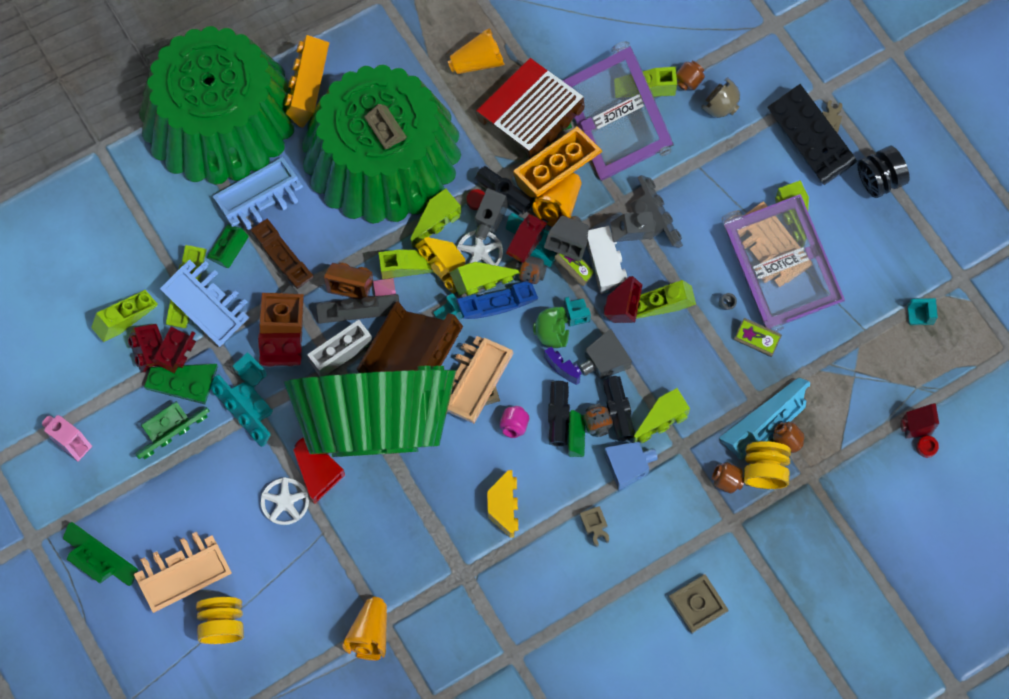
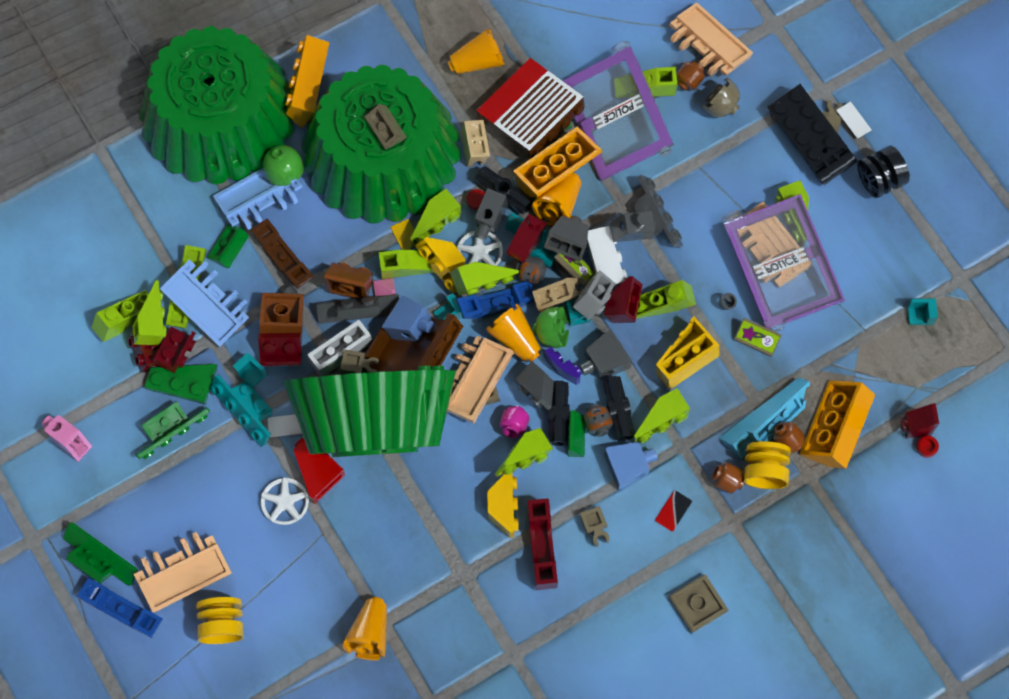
none -> blue slope [77,577,163,638]
none -> lime slope [133,280,166,345]
none -> bright green cylinder [262,145,304,186]
none -> white sticker [268,414,302,437]
none -> dark tan plate [340,349,379,374]
none -> medium blue torso [382,295,435,342]
none -> yellow sticker [391,219,414,250]
none -> tan hinge [460,120,490,167]
none -> light orange cone [485,304,541,363]
none -> lime slope [495,428,553,476]
none -> dark grey slope [515,361,554,411]
none -> dark red arch [527,498,558,590]
none -> tan hinge [532,278,581,311]
none -> light grey brick [573,270,615,320]
none -> sticker [655,490,692,532]
none -> yellow wedge [656,316,719,390]
none -> light nougat hinge [669,2,753,76]
none -> light orange slope [800,380,875,469]
none -> white sticker [836,101,871,139]

